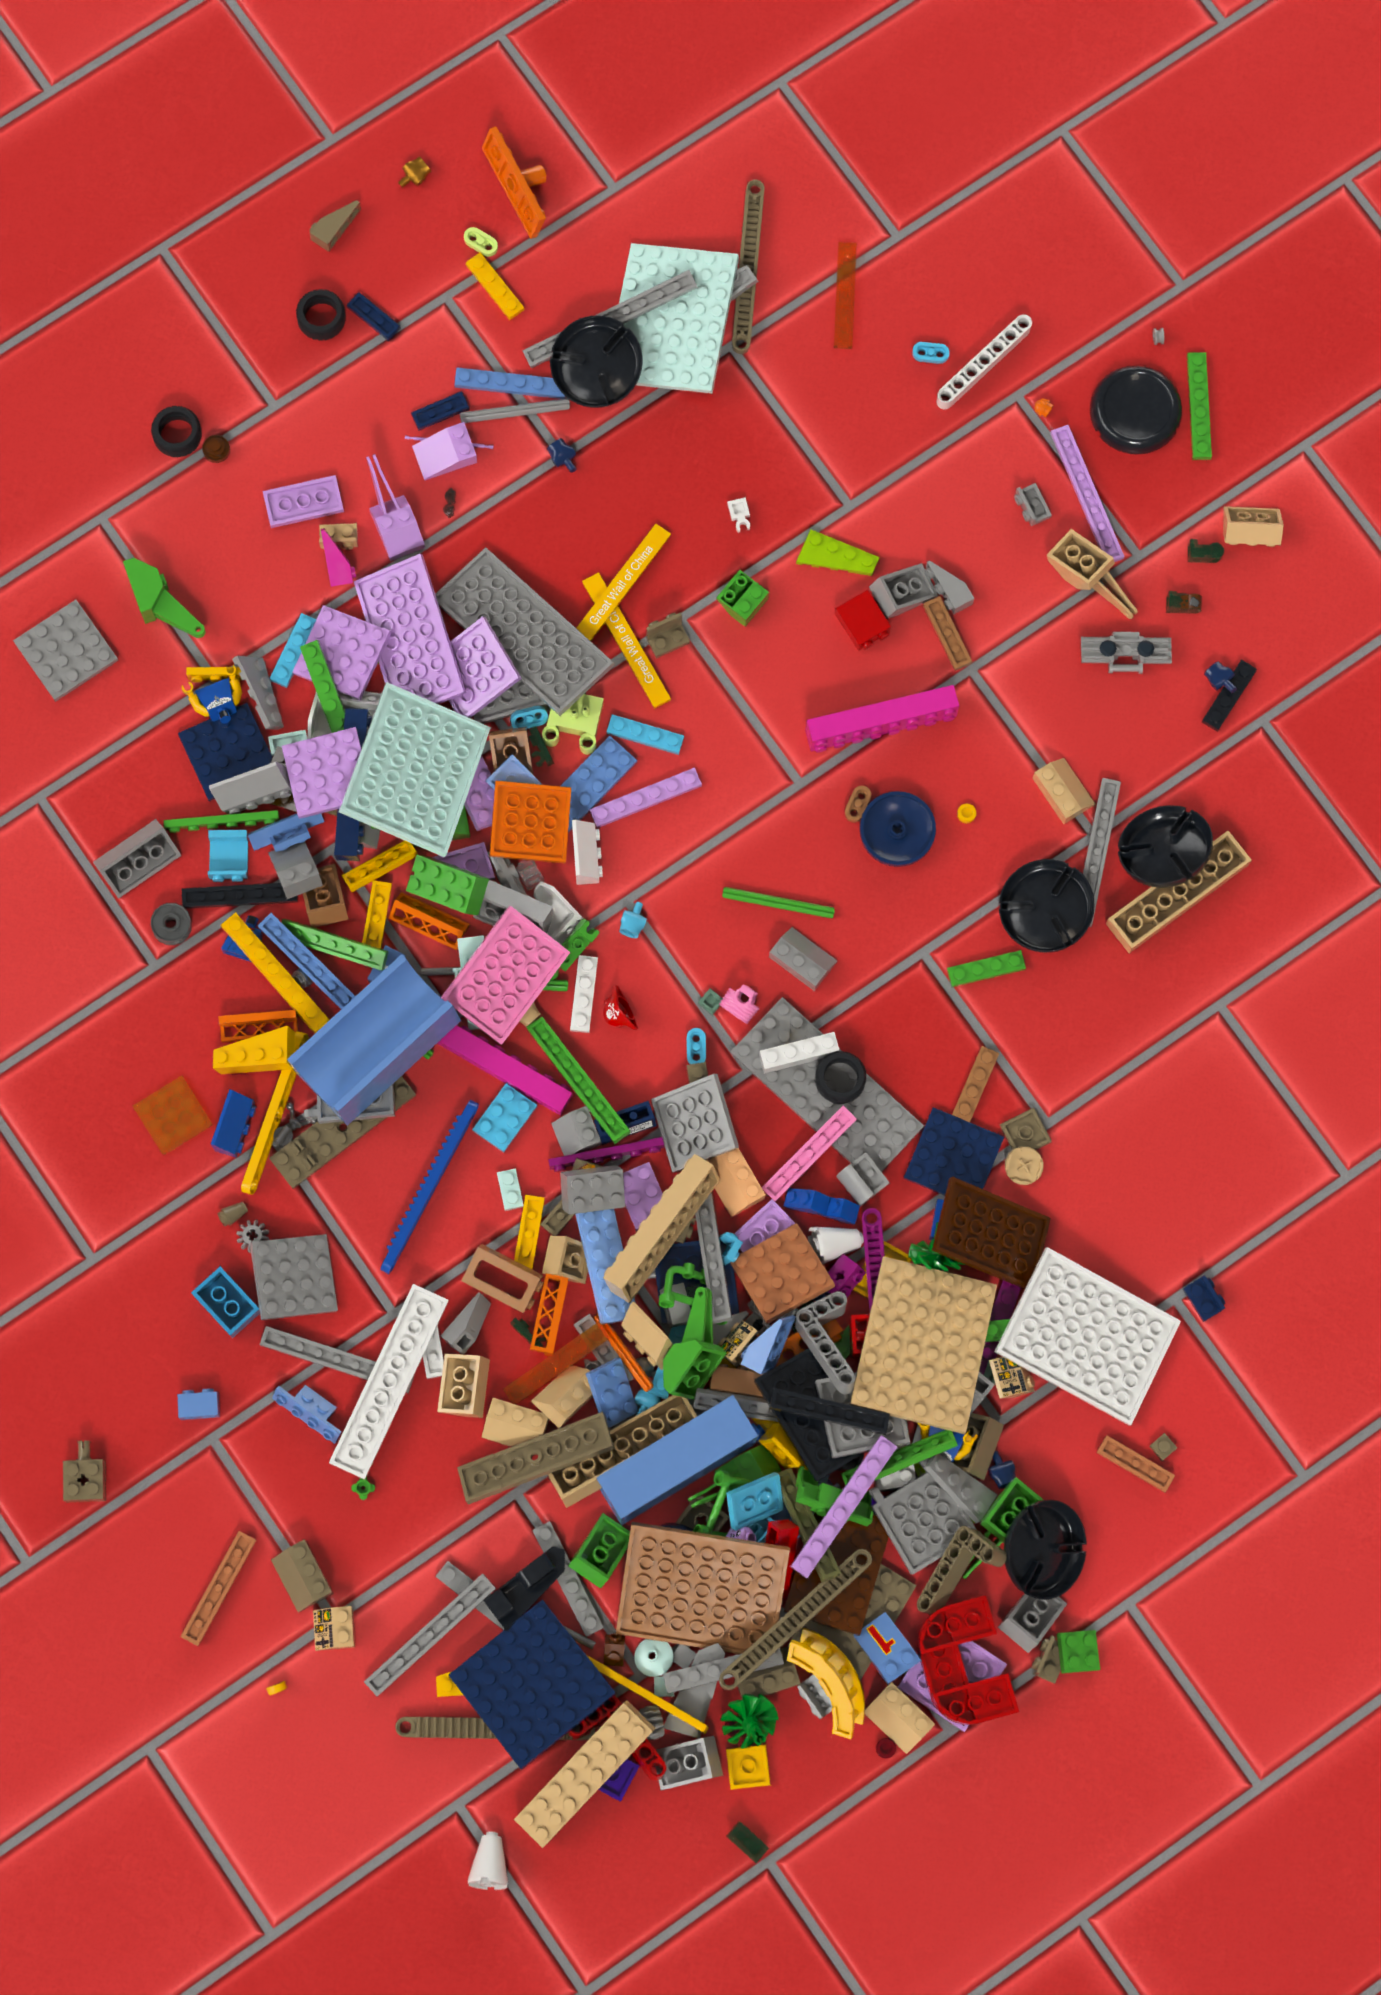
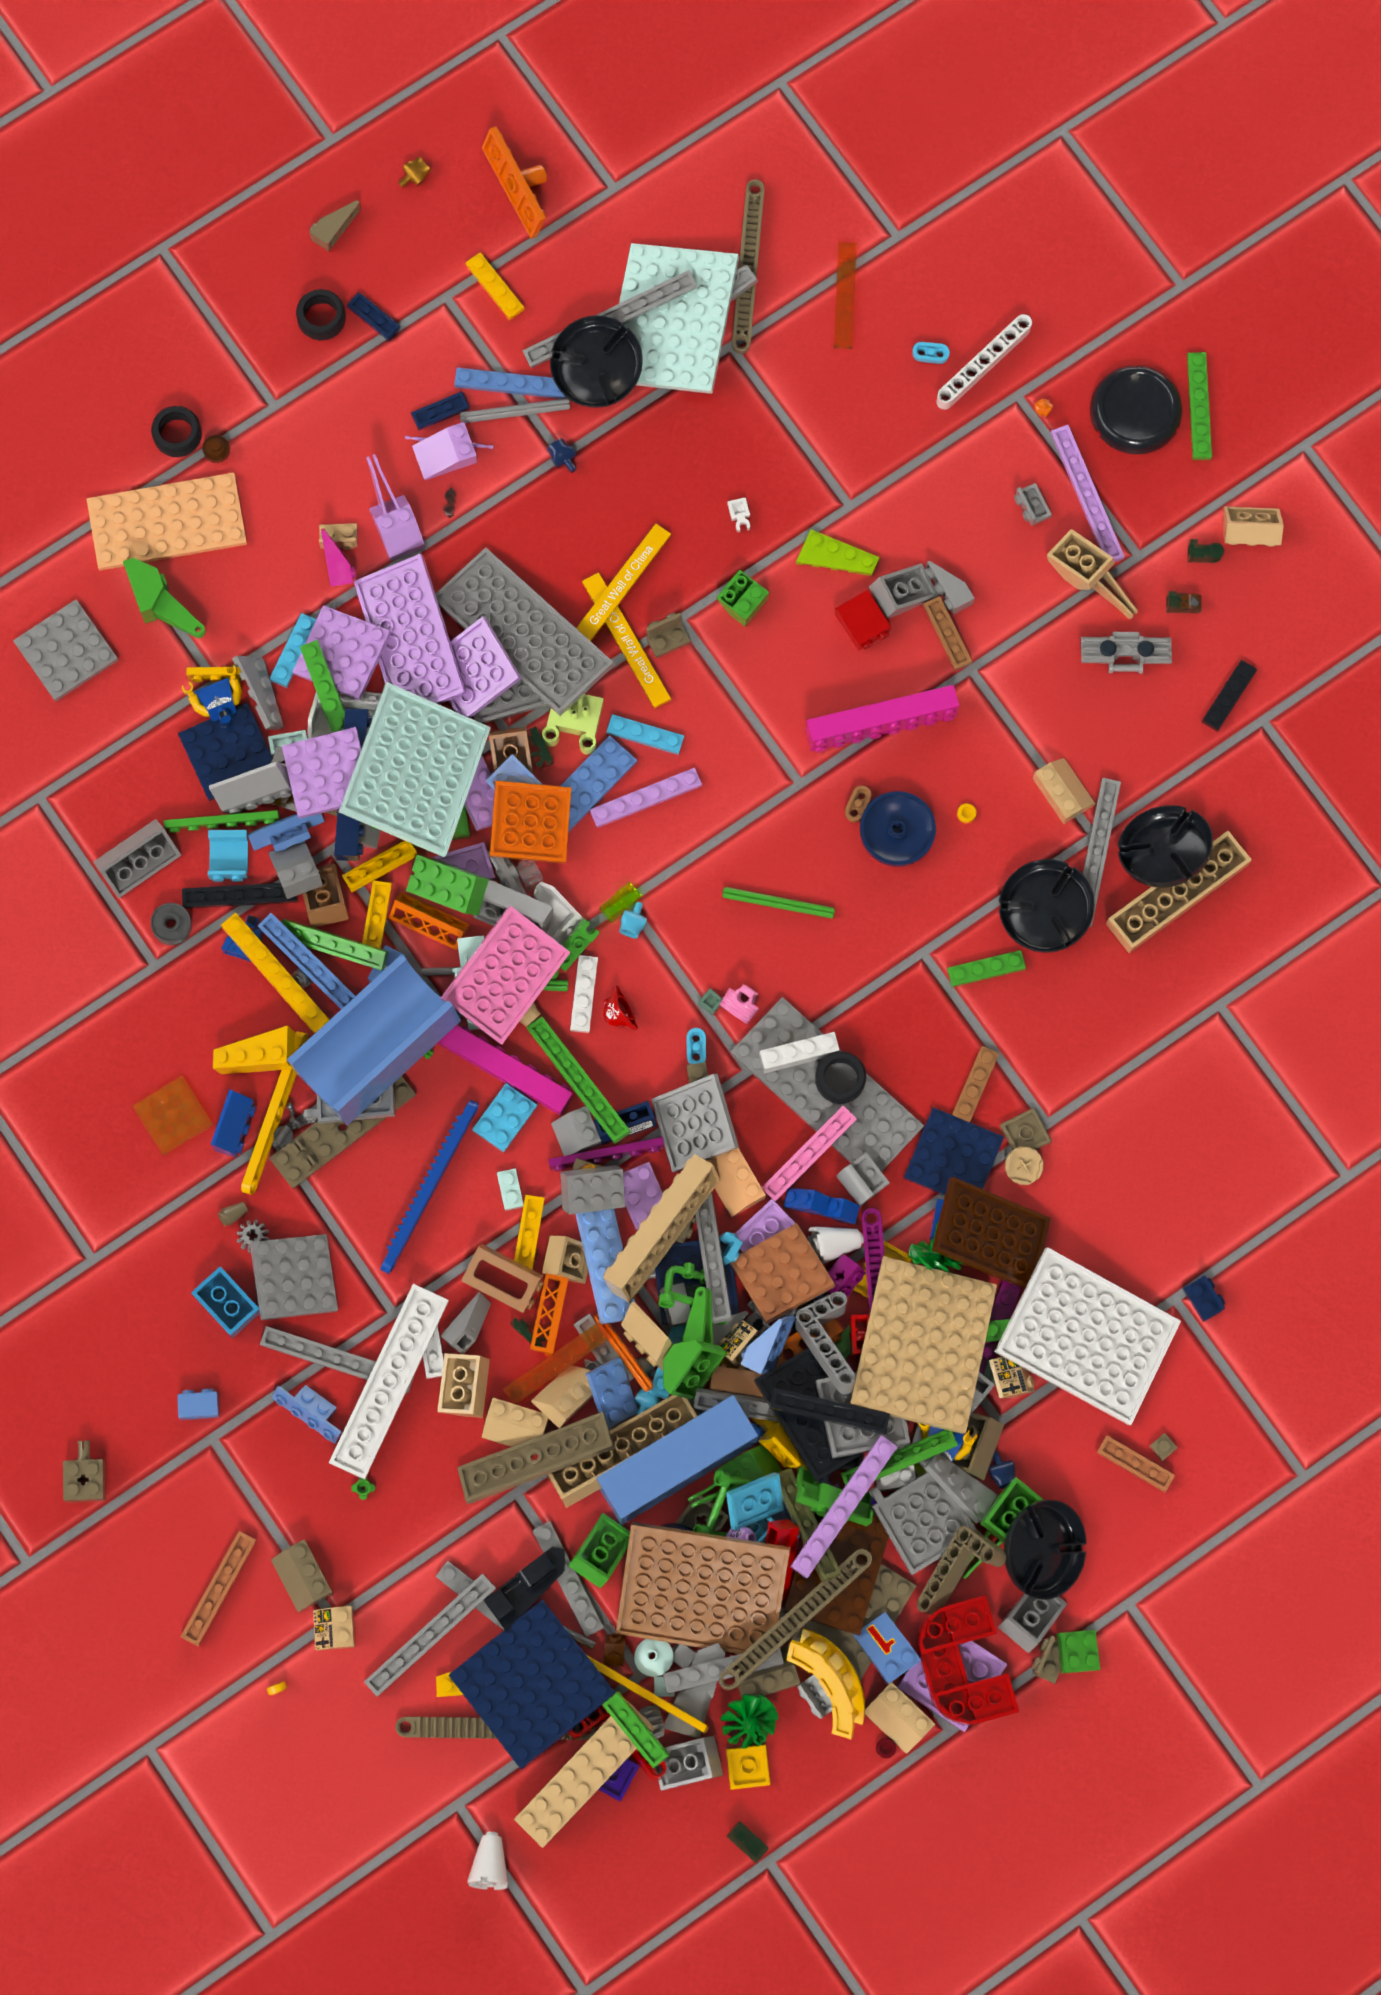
orange fence [218,1010,298,1043] -> none
lavender plate [263,475,344,528] -> none
yellowish green plate [464,227,498,257] -> none
medium azure plate [510,706,548,729] -> none
dark tan plate [540,1200,575,1236] -> none
white slope [572,820,603,885] -> none
light grey slope [769,927,838,991] -> none
light grey bush [1153,328,1164,345] -> none
dark blue piece [1204,661,1237,693] -> none
none -> light nougat plate [86,473,247,571]
none -> clear neon green slope [599,882,642,923]
none -> bright green tile [602,1691,670,1768]

